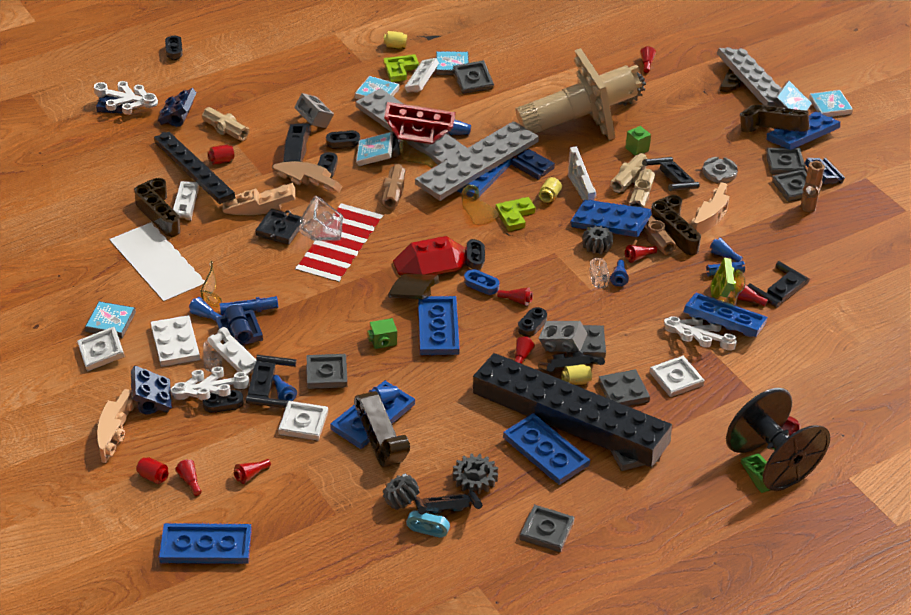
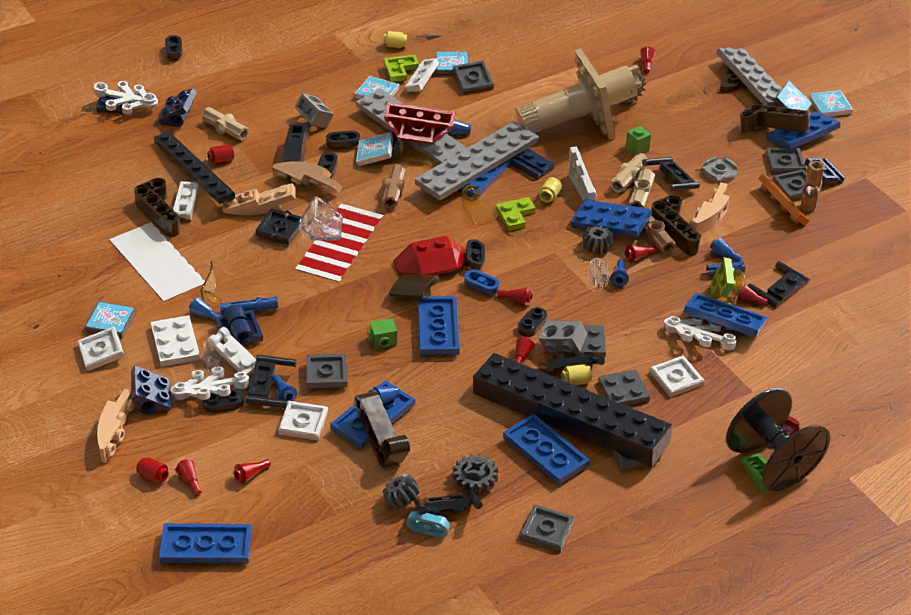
none -> orange plate [758,173,810,226]

